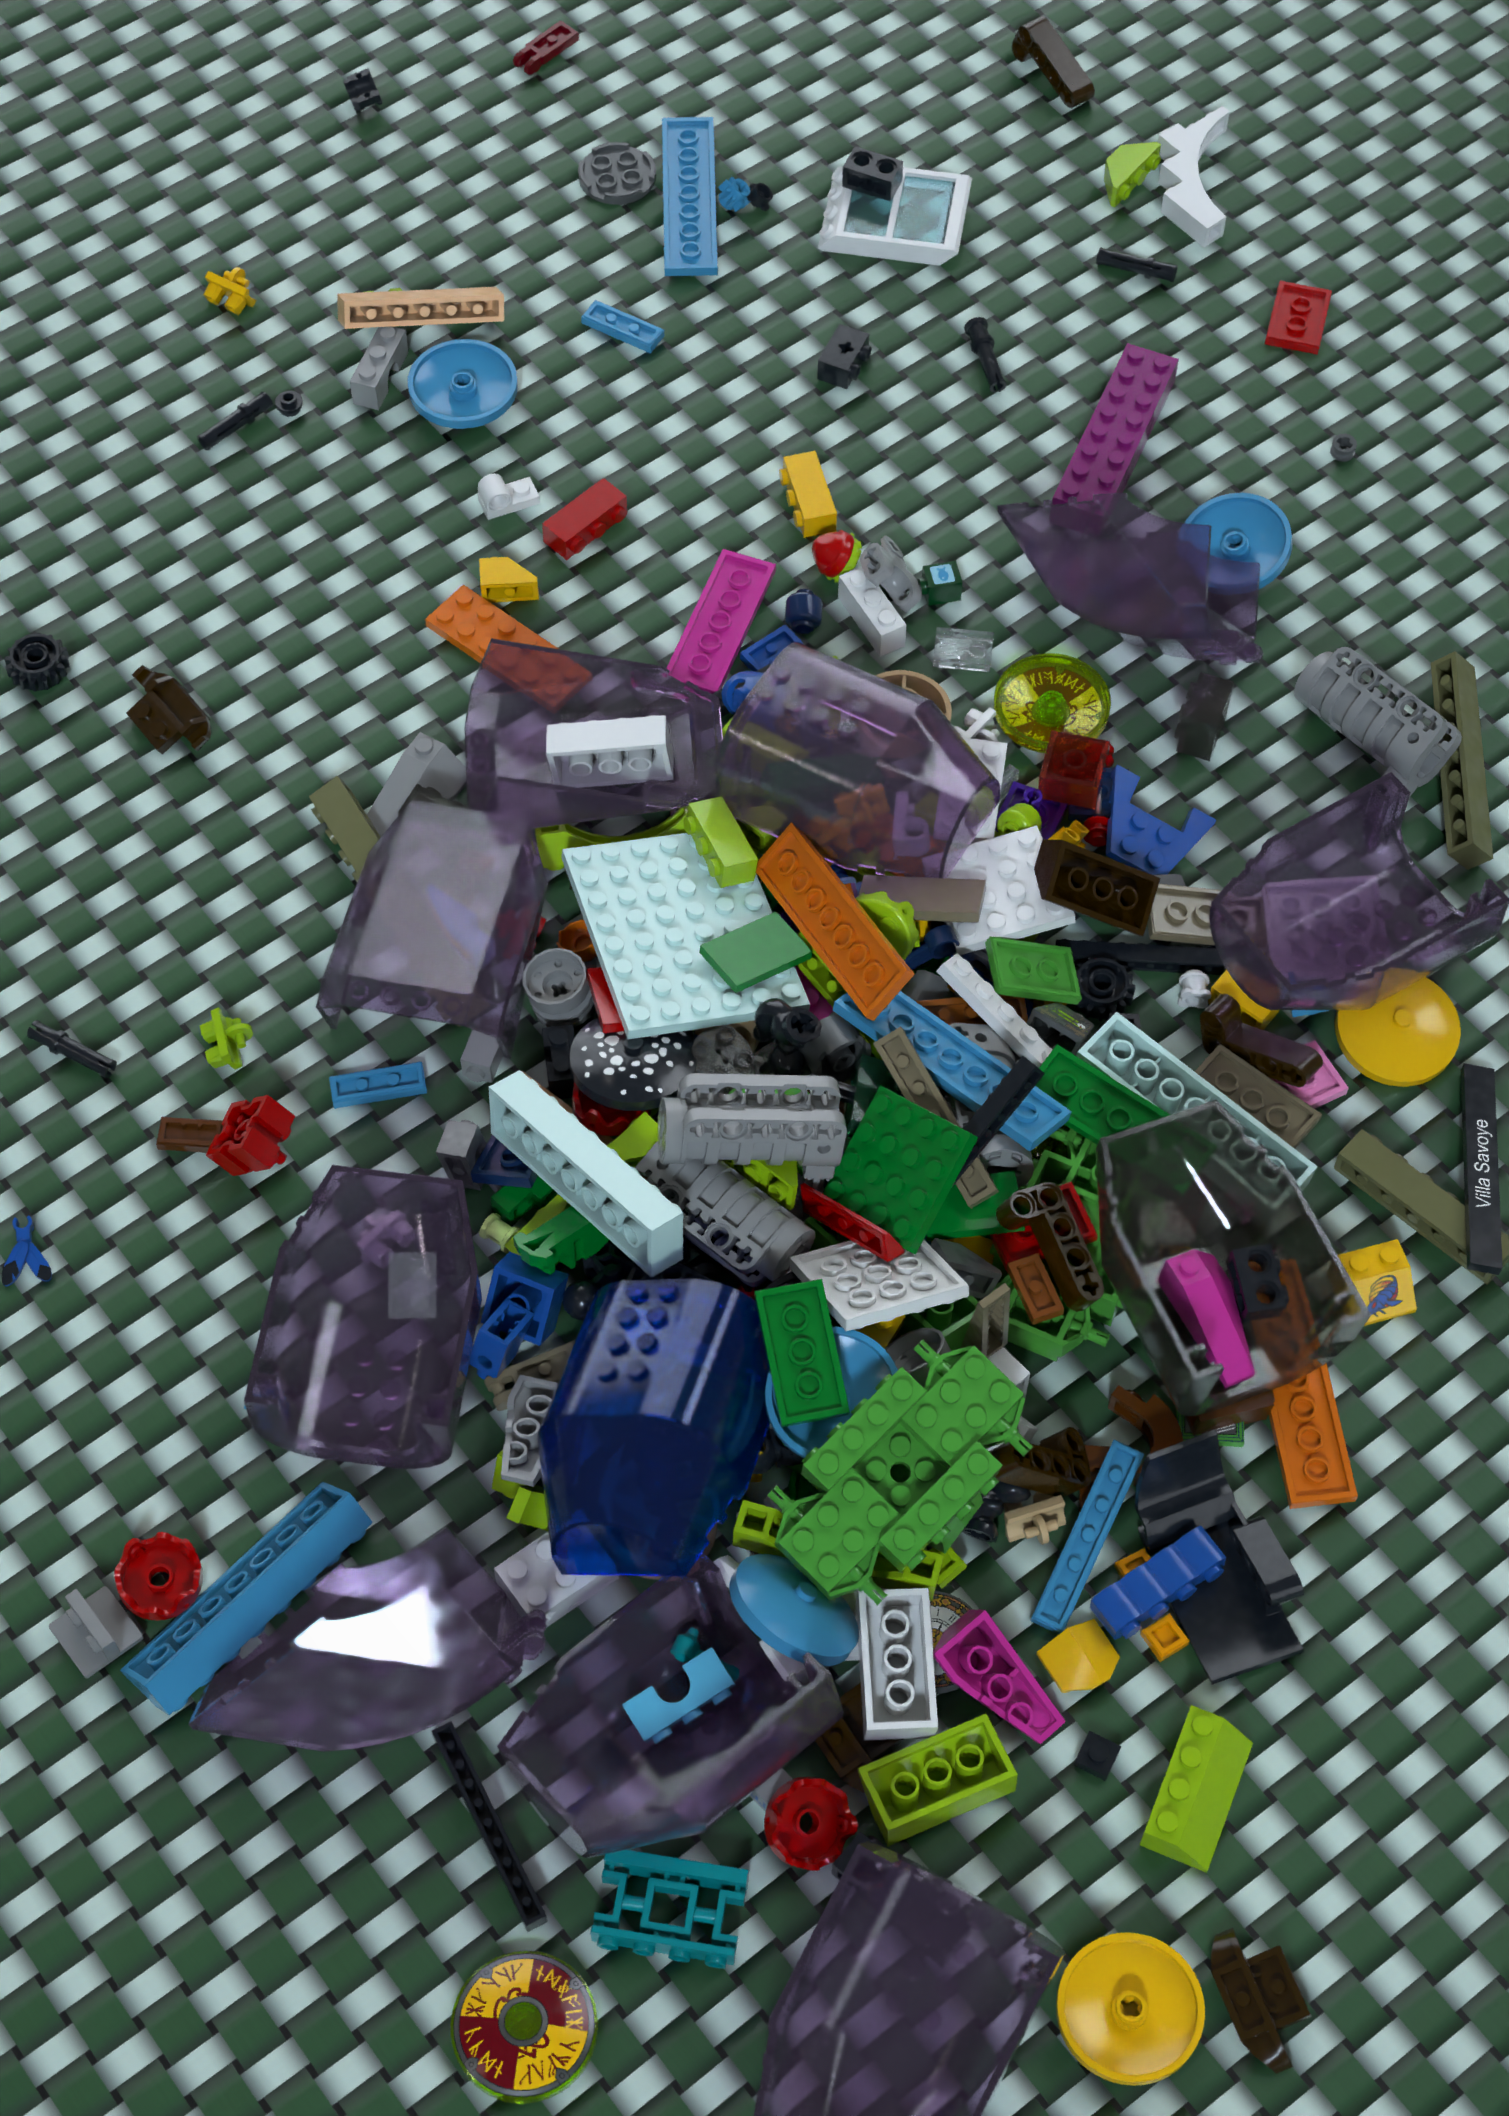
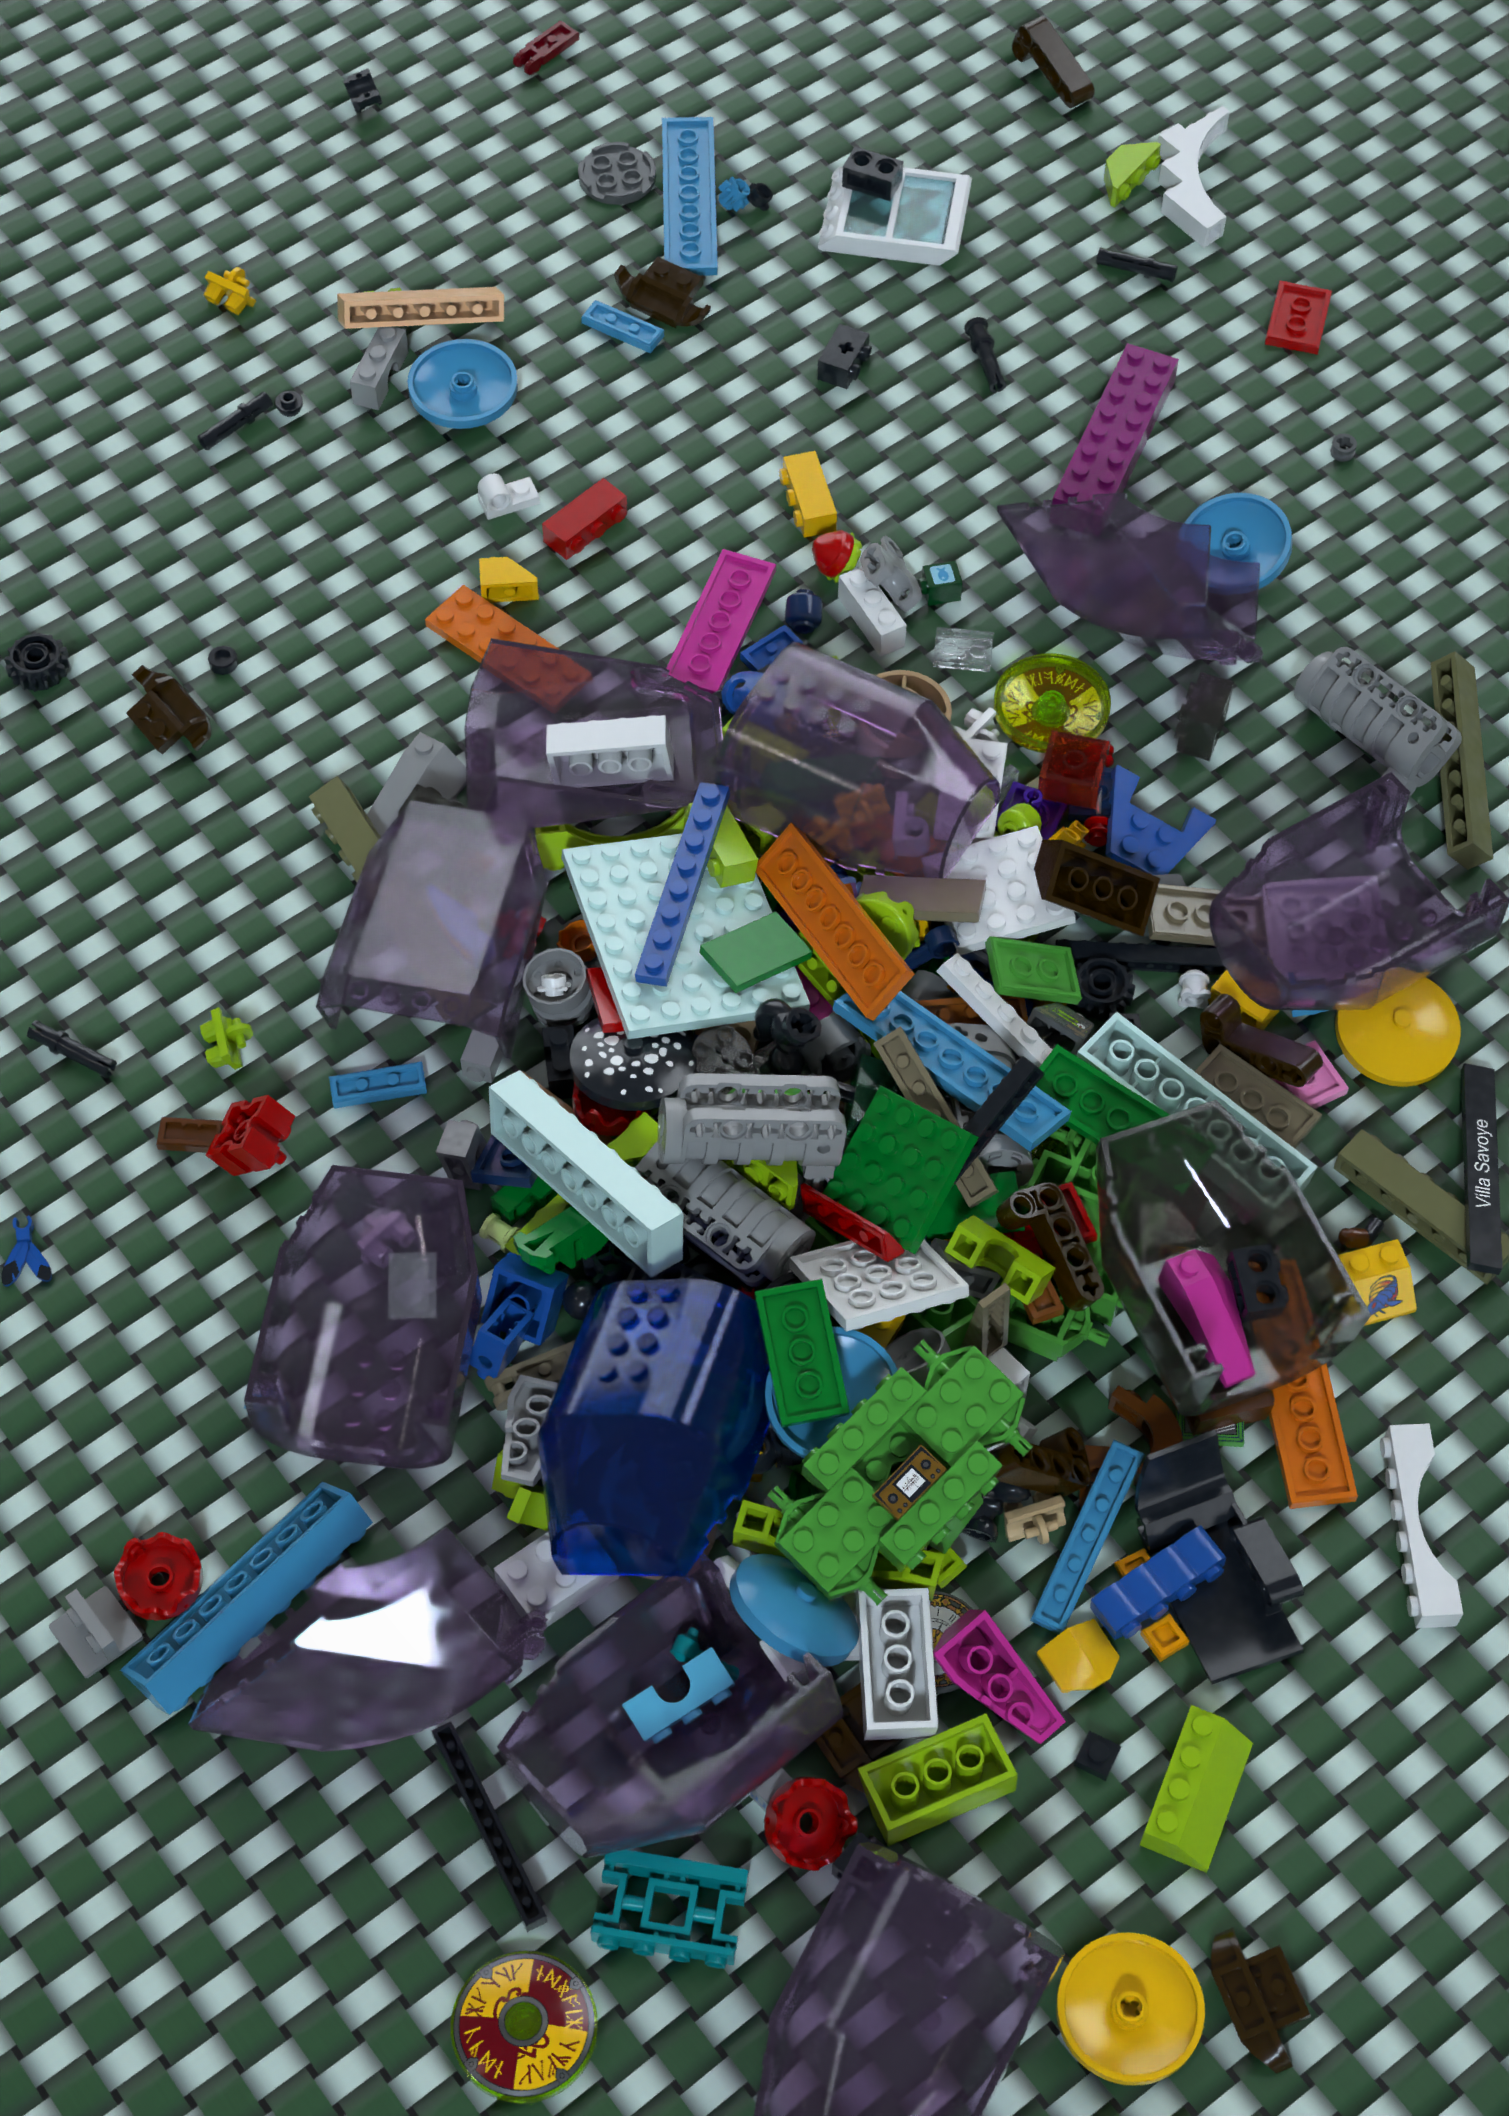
none -> black tile [208,646,238,675]
none -> white plate [537,973,571,997]
none -> dark brown plate [614,257,711,328]
none -> blue plate [635,782,730,987]
none -> tile [872,1445,947,1521]
none -> lime arch [944,1215,1056,1305]
none -> reddish brown arm [1338,1217,1384,1249]
none -> white arch [1380,1423,1463,1628]

